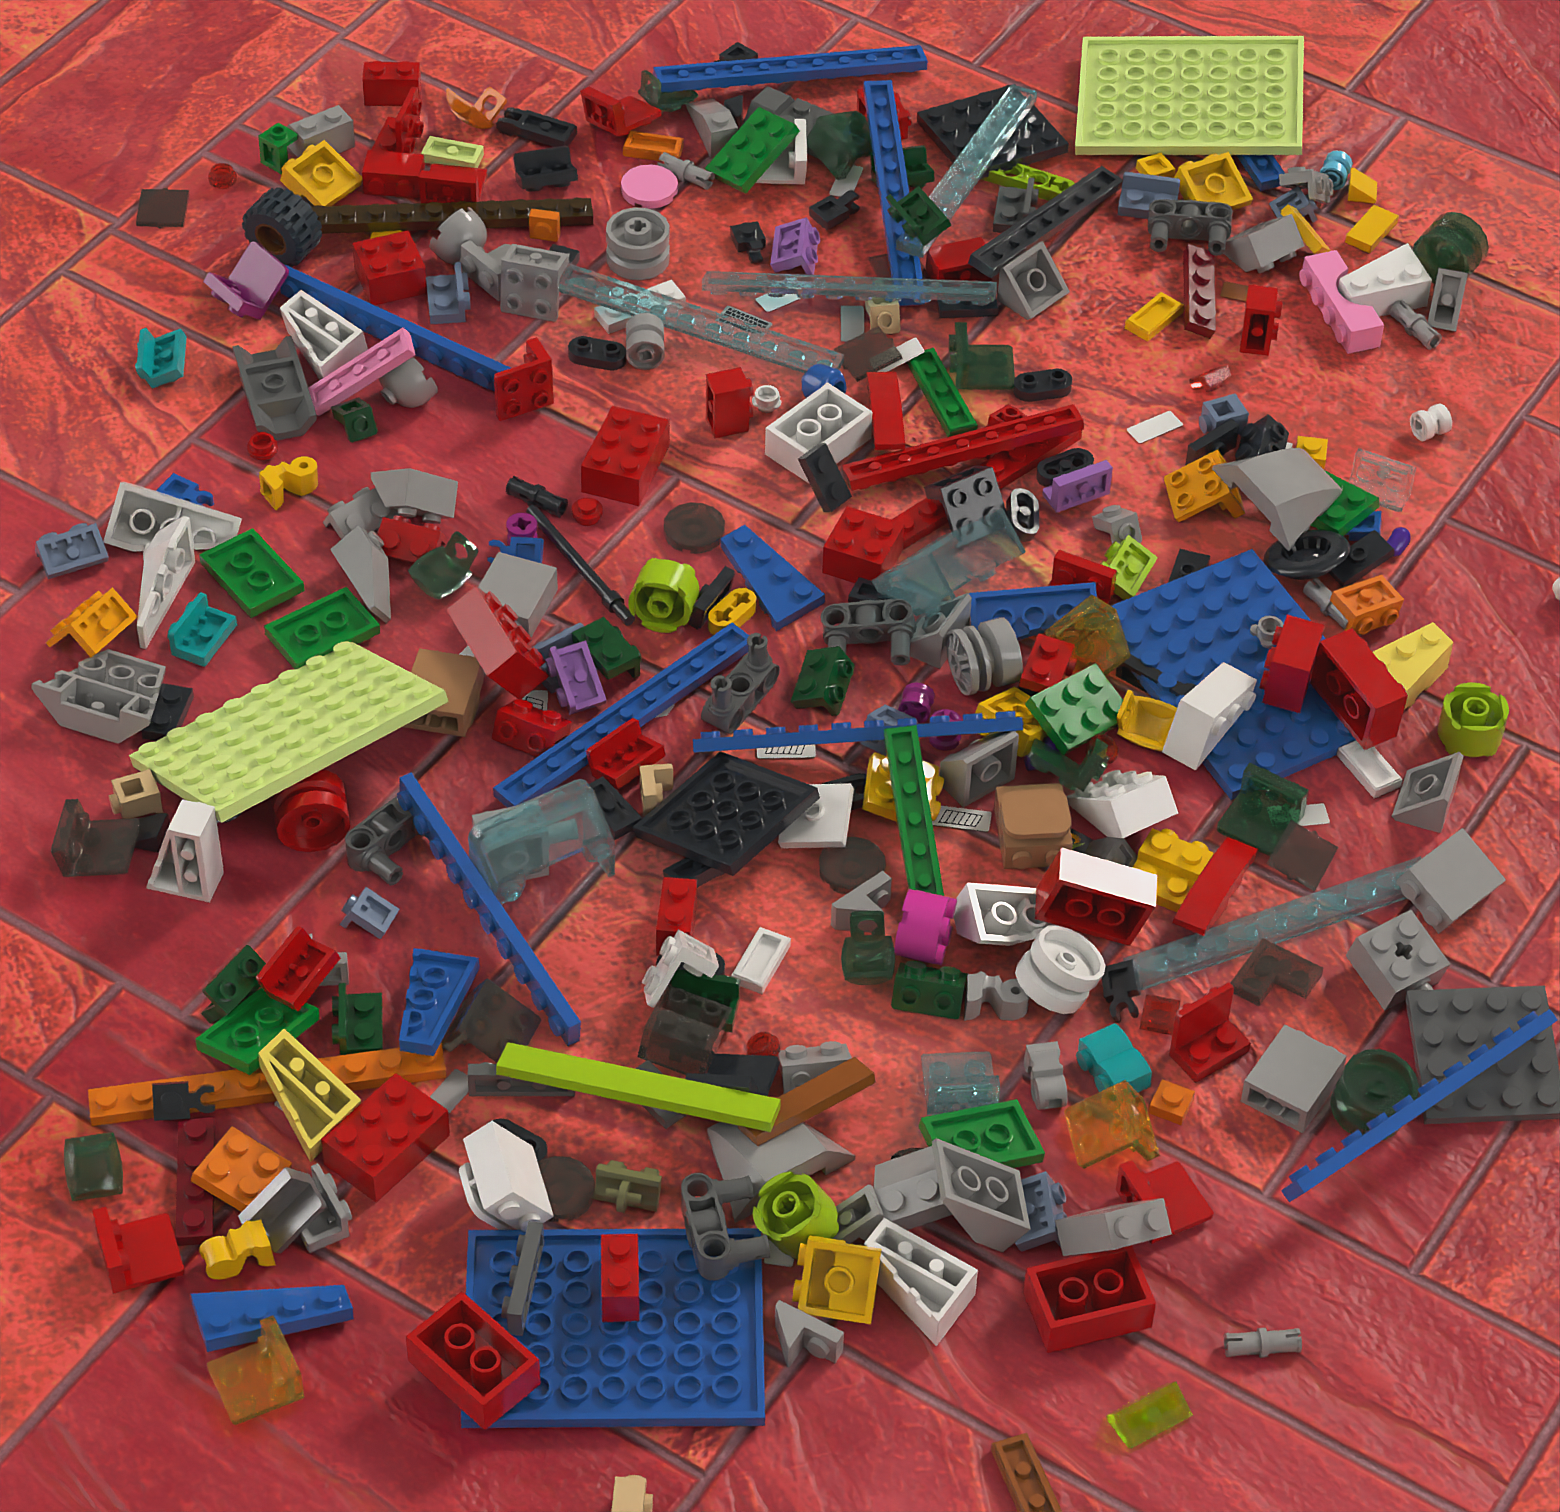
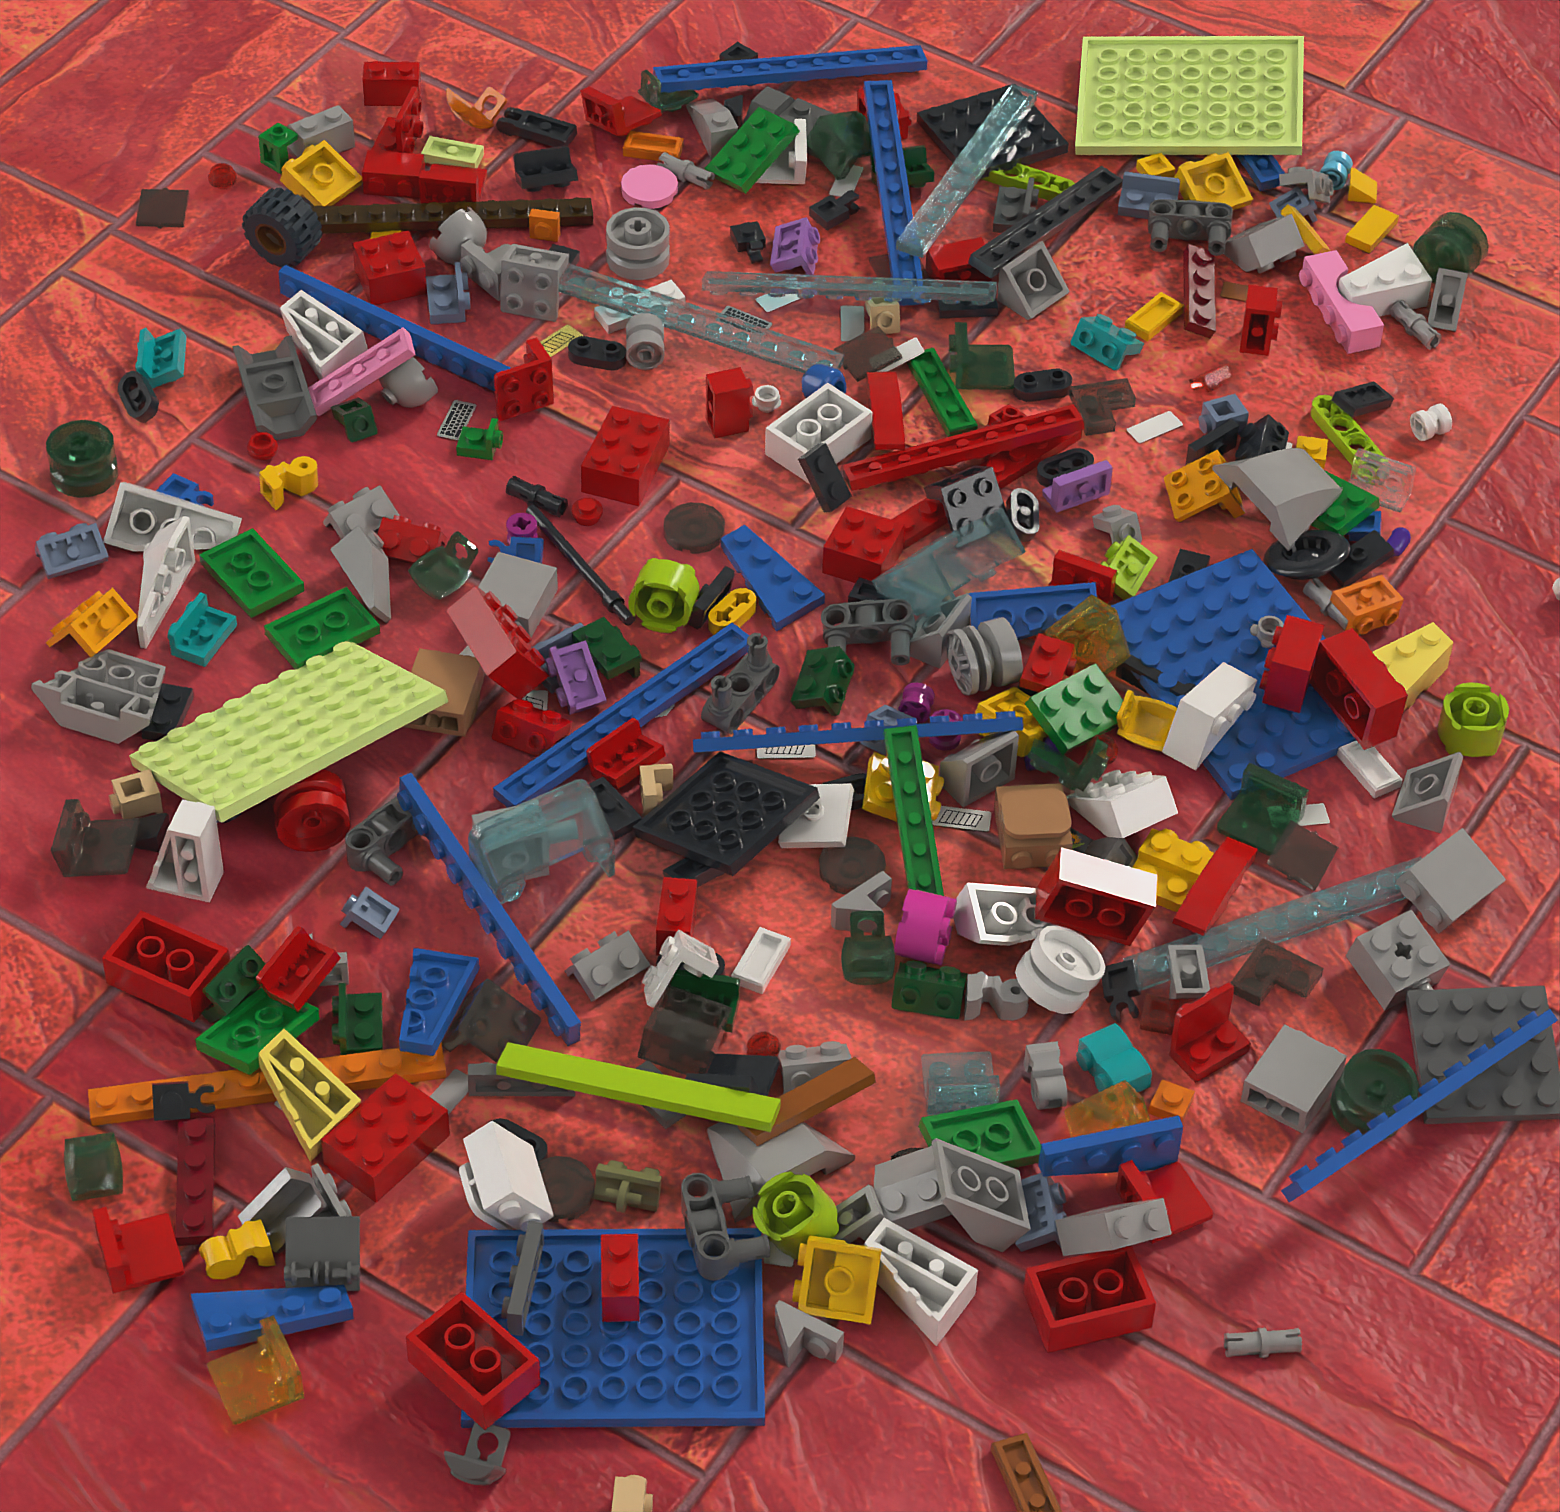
orange plate [191,1126,292,1212] -> none
bracket [203,241,289,320] -> none
light grey slope [371,468,458,524] -> none
dark green bracket [885,186,951,246] -> none
clear neon green slope [1106,1381,1193,1449] -> none
none -> clear green wheel [46,420,119,498]
none -> red brick [102,910,230,1023]
none -> black plate [117,371,159,422]
none -> dark grey hinge [284,1216,360,1291]
none -> sticker [437,400,477,440]
none -> dark grey piece [444,1422,511,1486]
none -> green bracket [456,418,503,460]
none -> clear yellow sticker [541,325,583,357]
none -> light grey bracket [565,930,650,1002]
none -> blue wing [1038,1115,1183,1177]
none -> clear smoke plate [1069,378,1136,436]
none -> teal bracket [1070,314,1145,370]
none -> light grey slope [1167,945,1210,999]
none -> lime beam [1311,395,1388,481]
none -> black plate [1331,381,1394,418]

